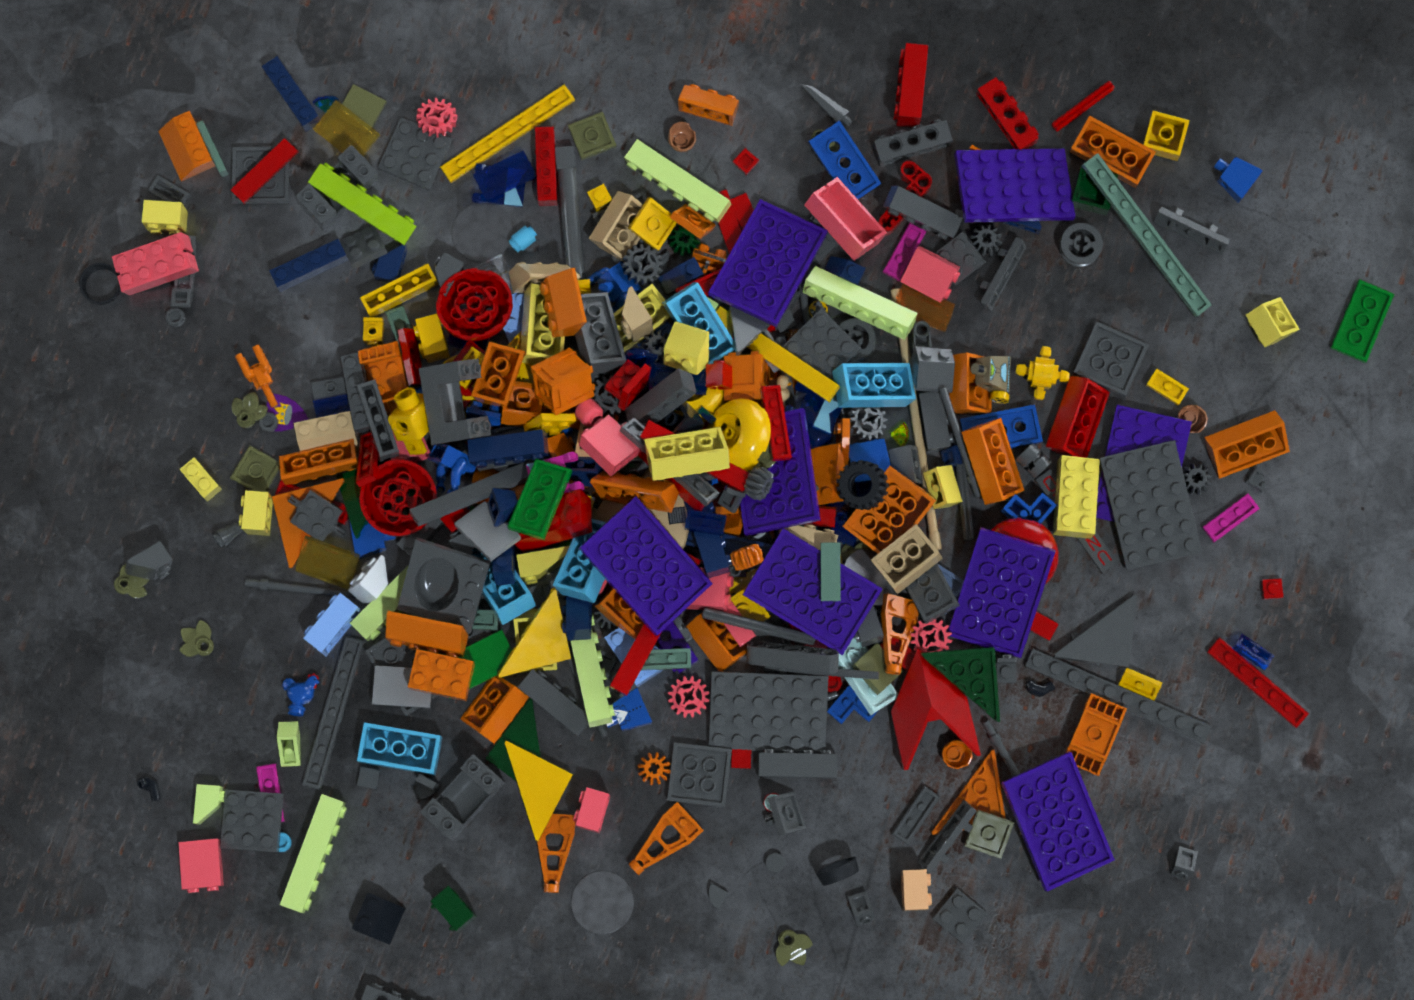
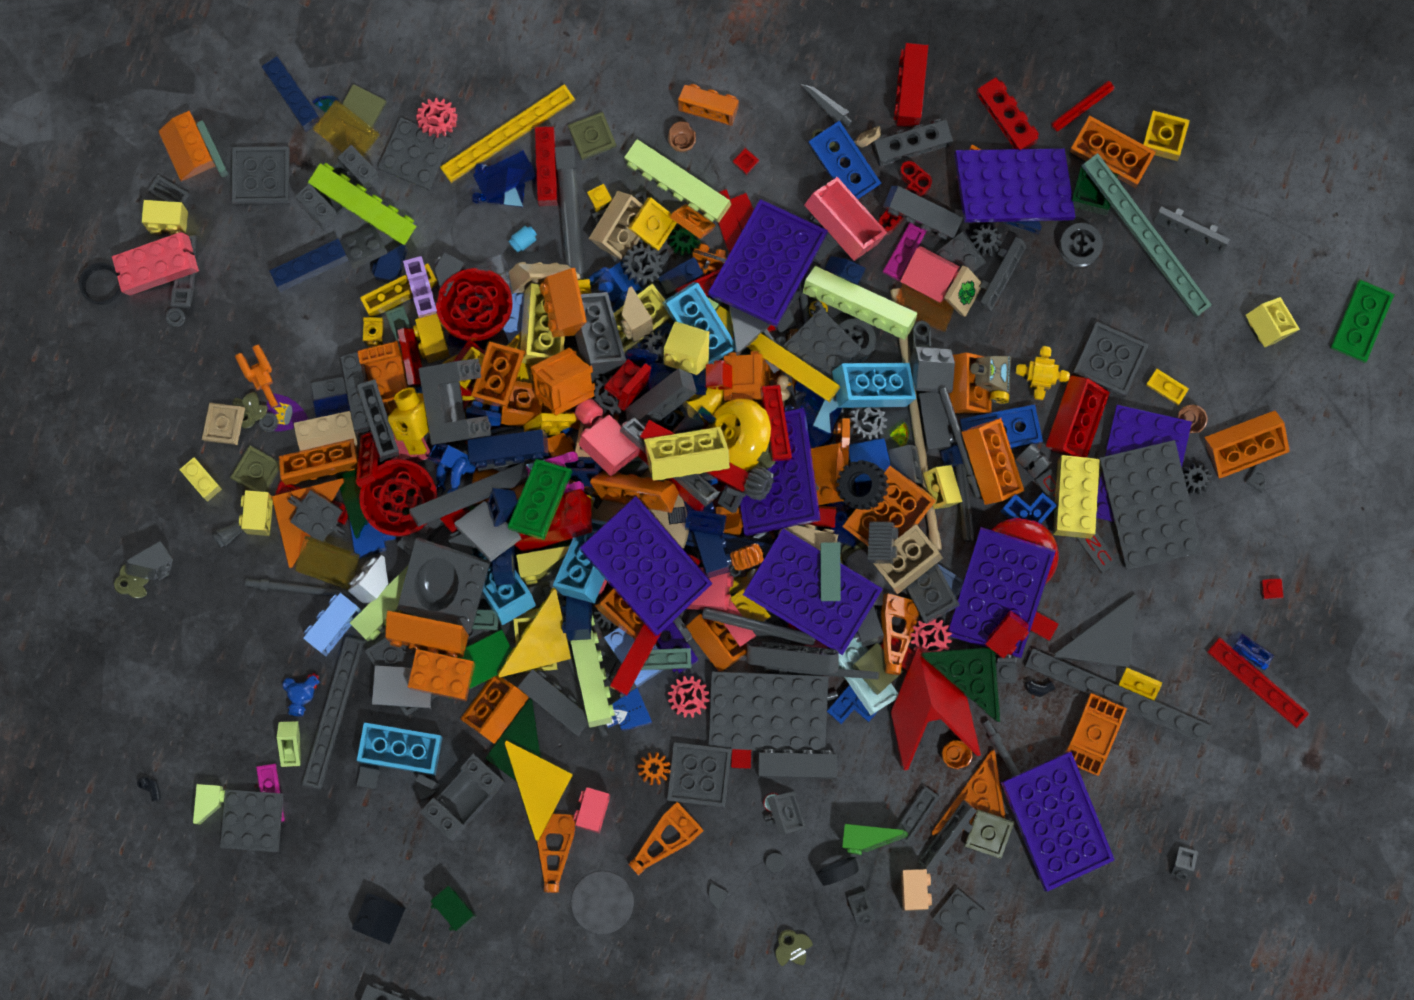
coral brick [178,838,224,893] -> none
olive plate [179,620,214,657] -> none
red tile [231,138,299,204] -> none
medium azure tile [279,832,292,852] -> none
yellowish green brick [280,794,347,913] -> none
red tile [828,676,842,693] -> none
dark pink tile [1202,494,1260,543] -> none
blue torso [1214,157,1263,203] -> none
none -> tan tile [201,403,245,445]
none -> lavender arch [403,256,437,318]
none -> bright green slope [842,824,908,855]
none -> tan piece [854,126,881,148]
none -> dark grey brick [868,522,898,564]
none -> tan tile [944,266,982,317]
none -> red brick [985,610,1029,658]

